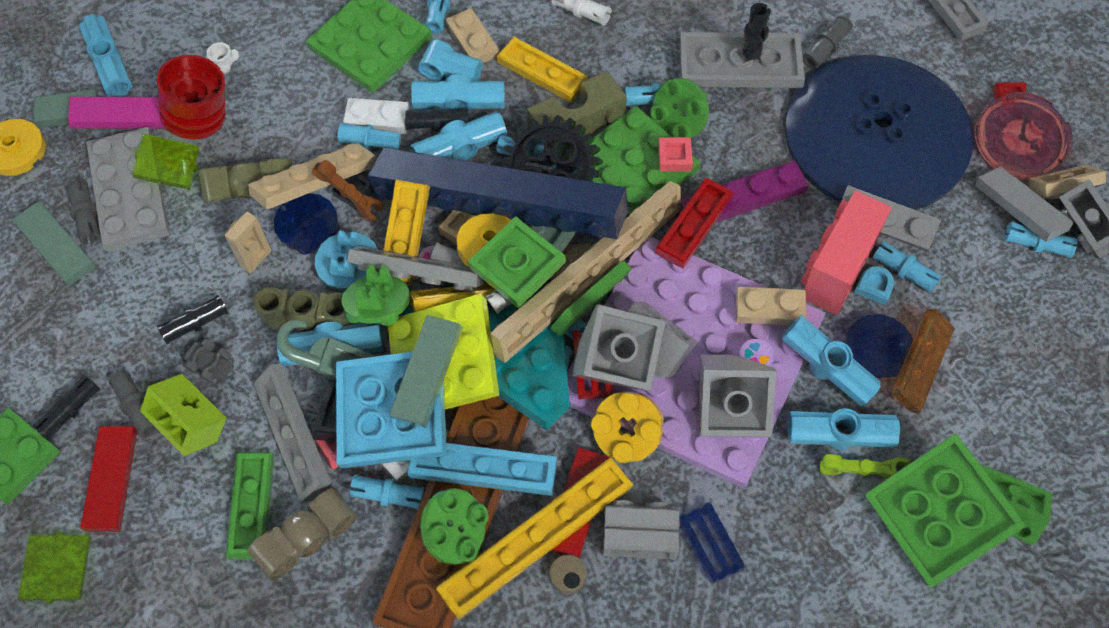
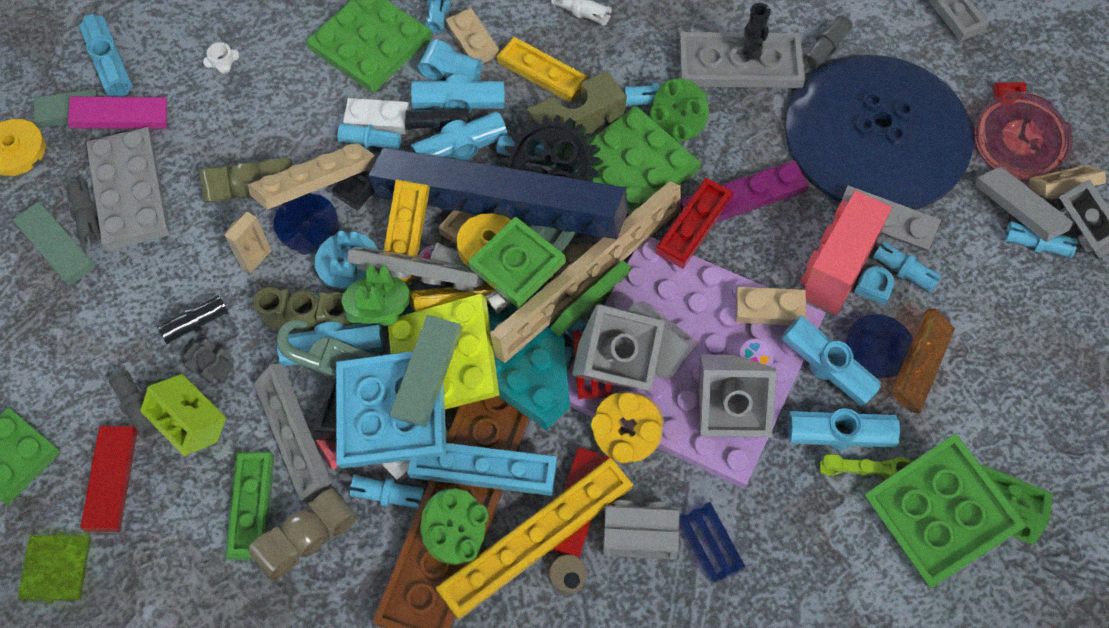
black pin [32,375,100,440] -> none
clear neon green piece [133,134,199,190] -> none
red wheel [157,55,226,139] -> none
dark orange piece [312,160,384,222] -> none
coral plate [658,137,693,172] -> none

